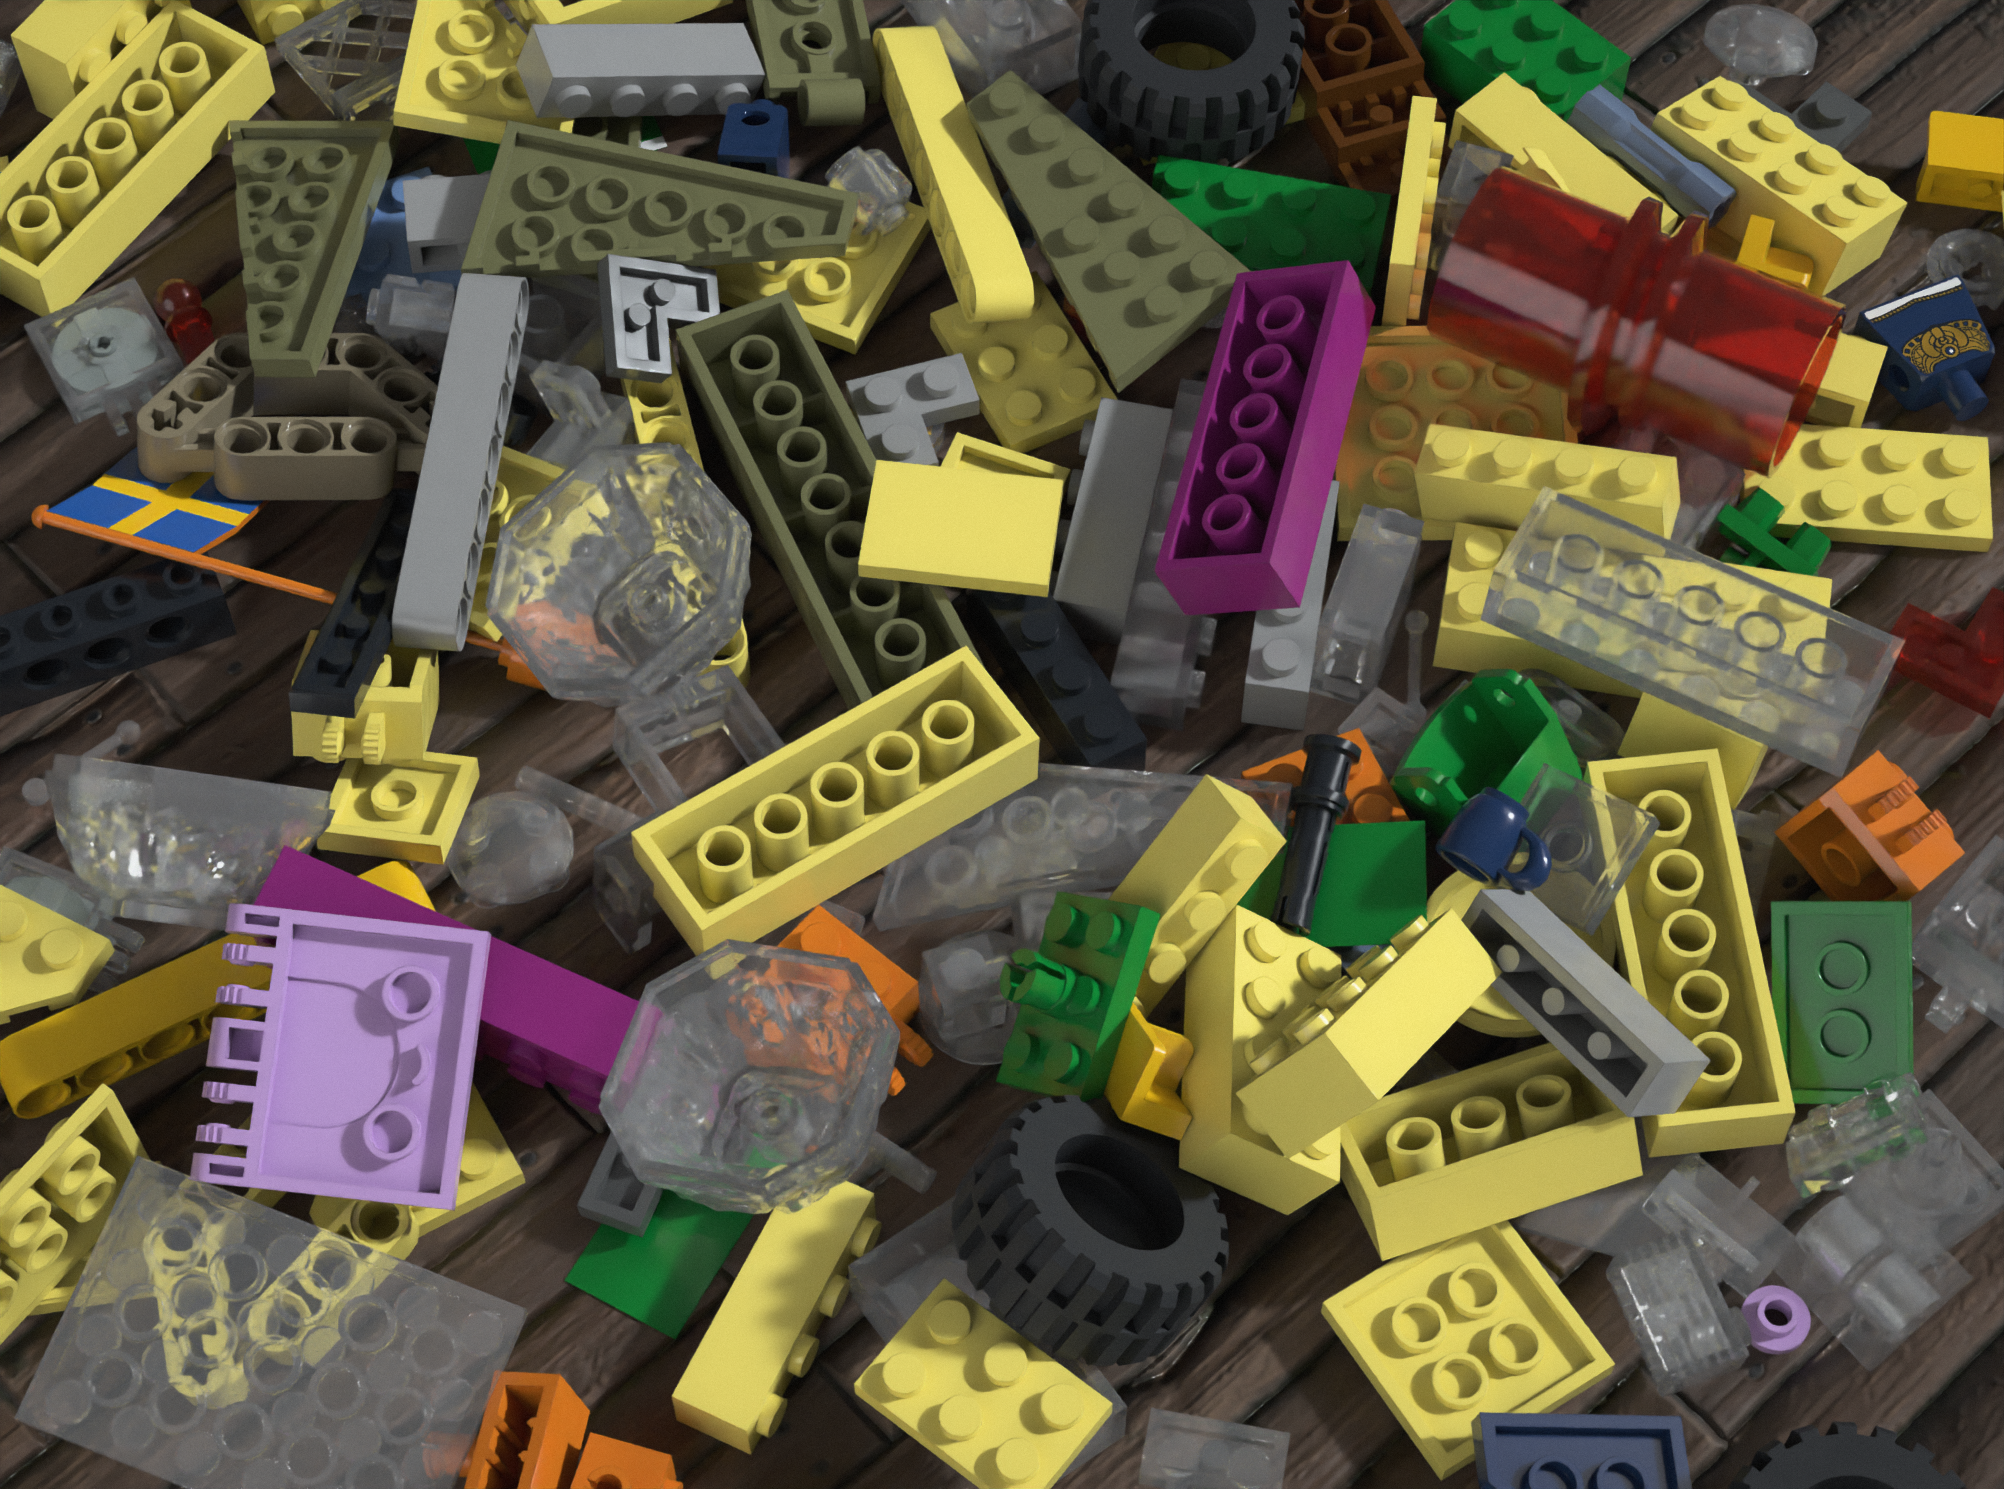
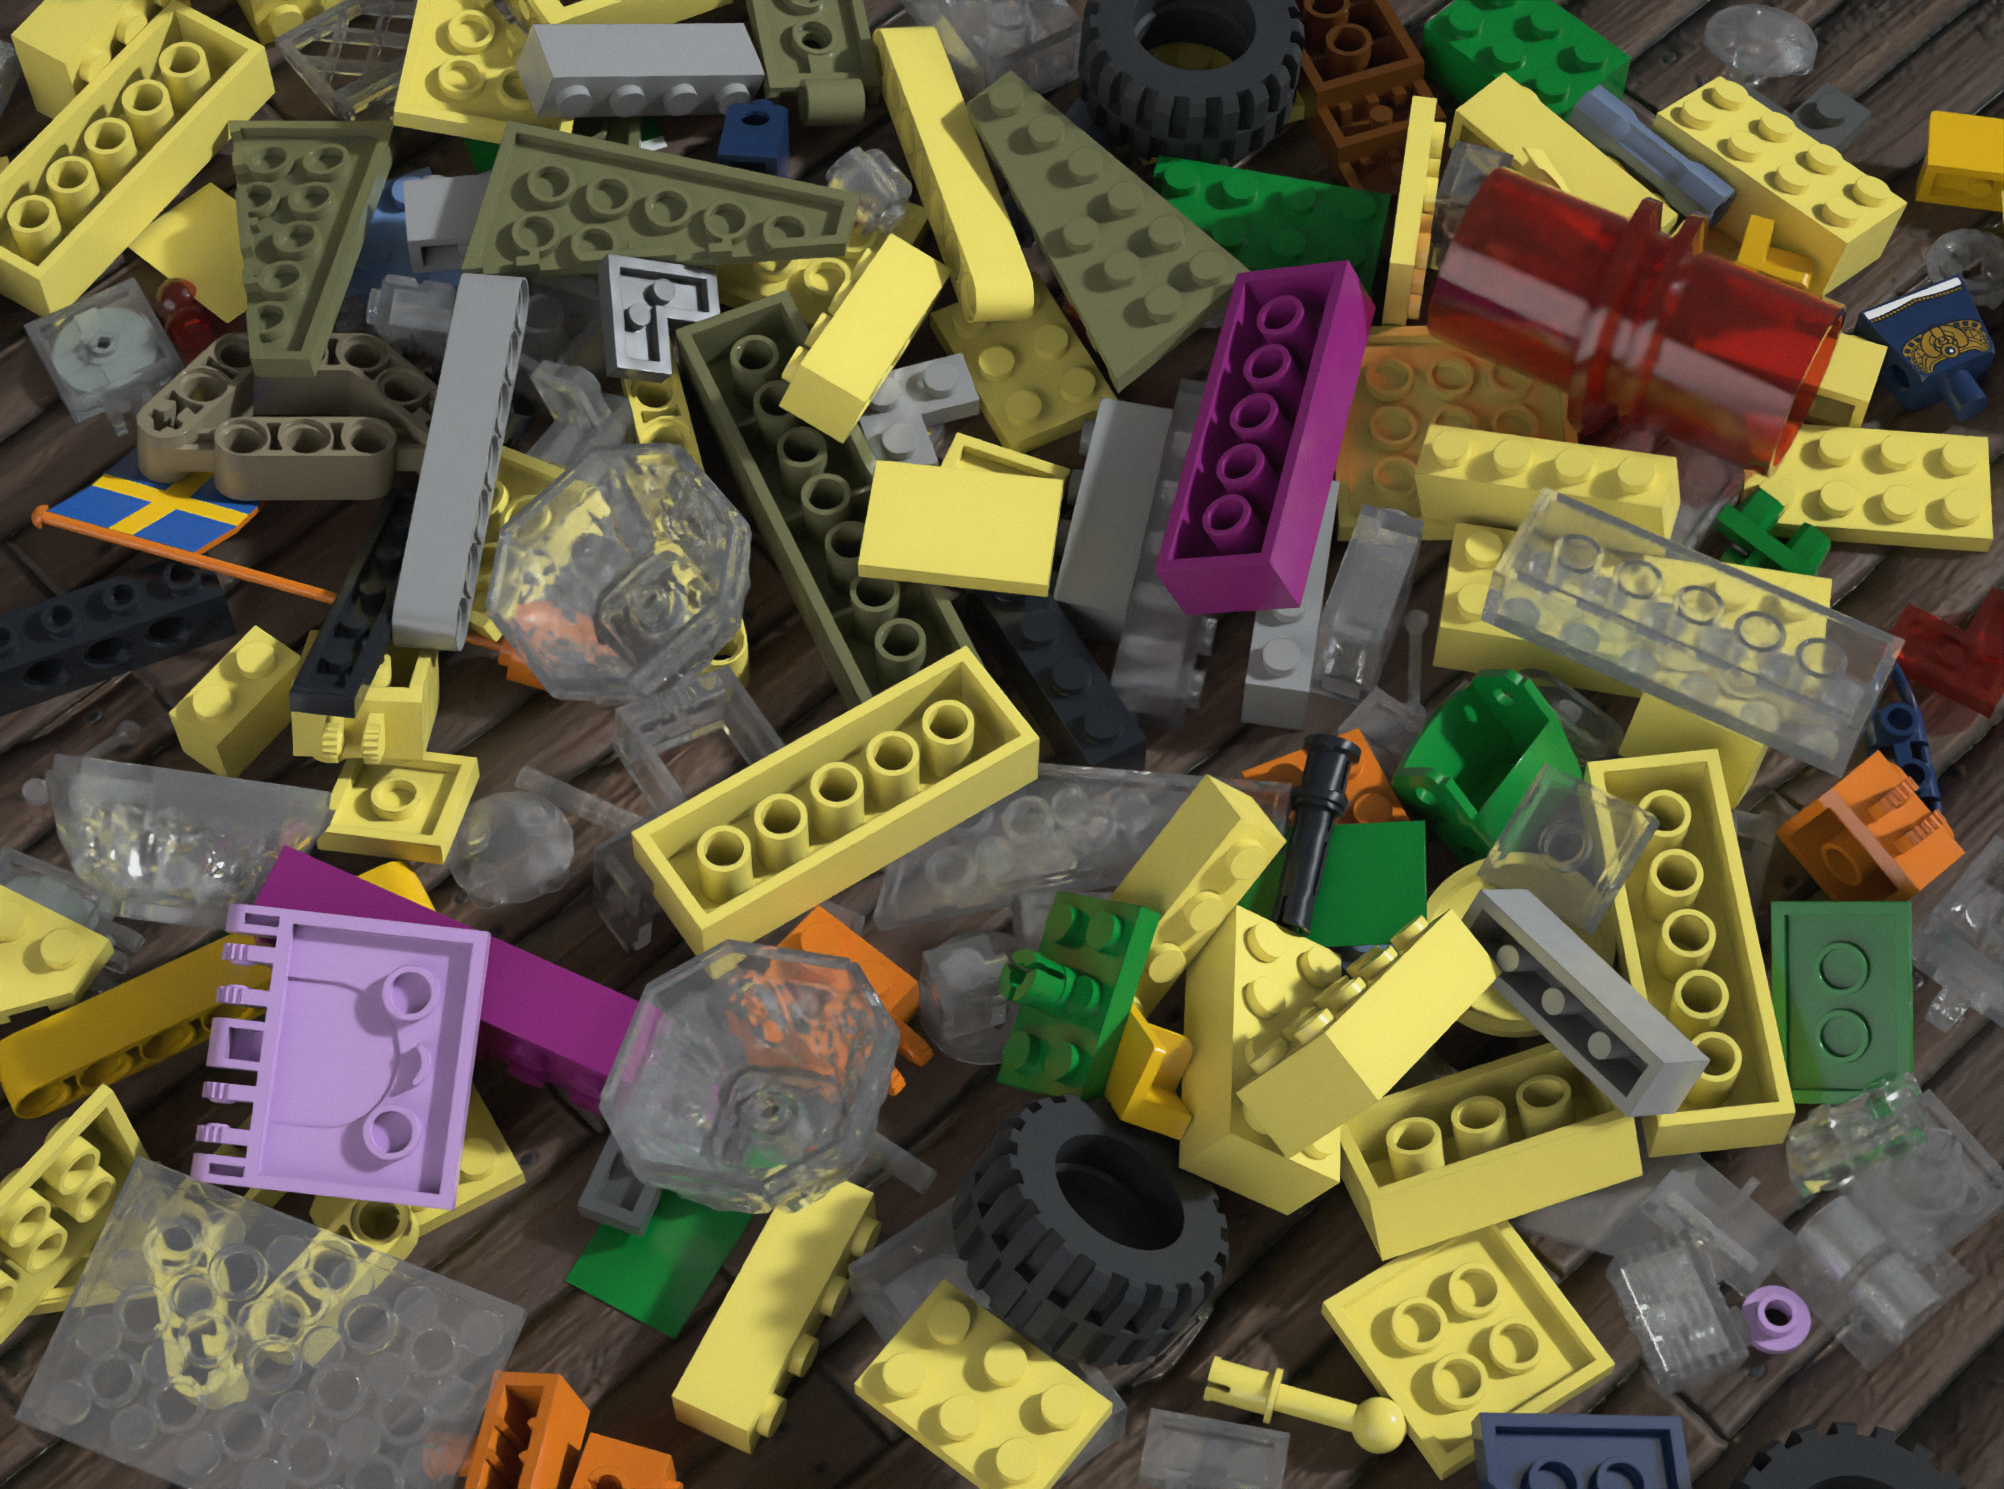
dark blue piece [1435,786,1552,891] -> none
none -> light yellow sticker [128,182,248,324]
none -> light yellow brick [169,625,301,784]
none -> light yellow brick [779,233,953,444]
none -> light yellow pin [1203,1356,1407,1454]
none -> dark blue piece [1859,657,1943,815]

